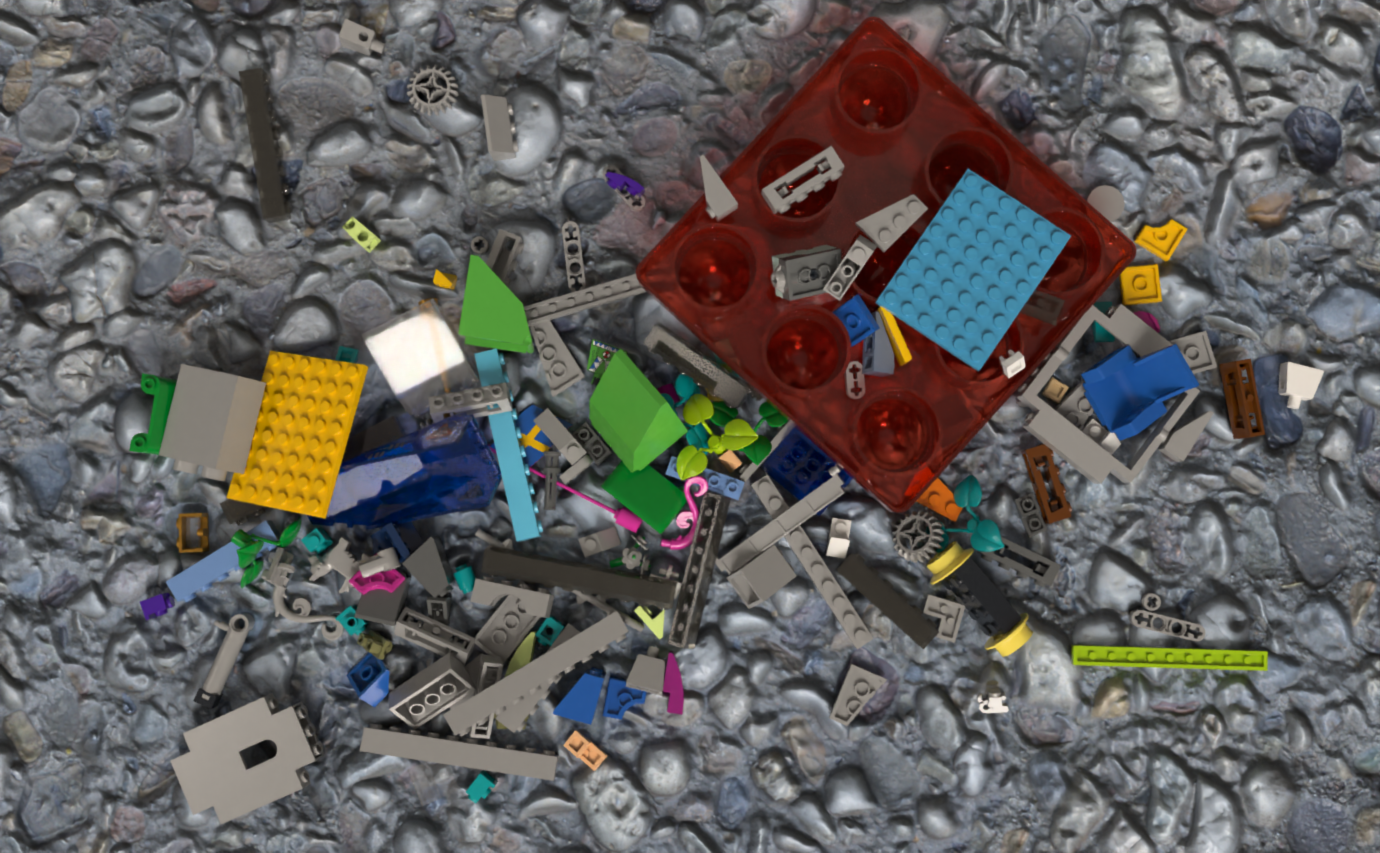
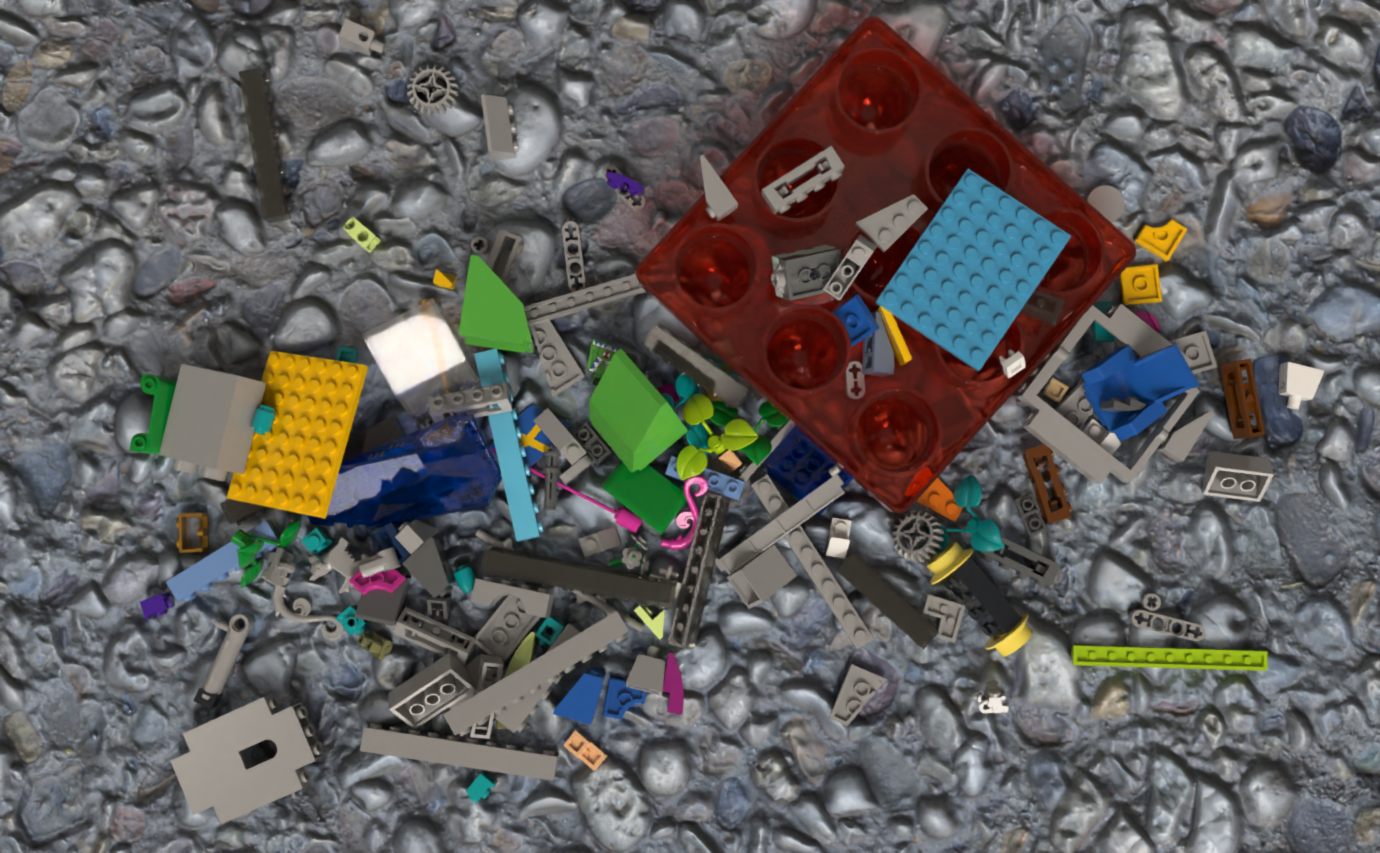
blue slope [346,652,389,707] -> none
none -> teal brick [251,405,276,435]
none -> light grey slope [395,519,439,554]
none -> dark grey slope [1100,396,1146,412]
none -> light grey slope [1202,451,1274,502]

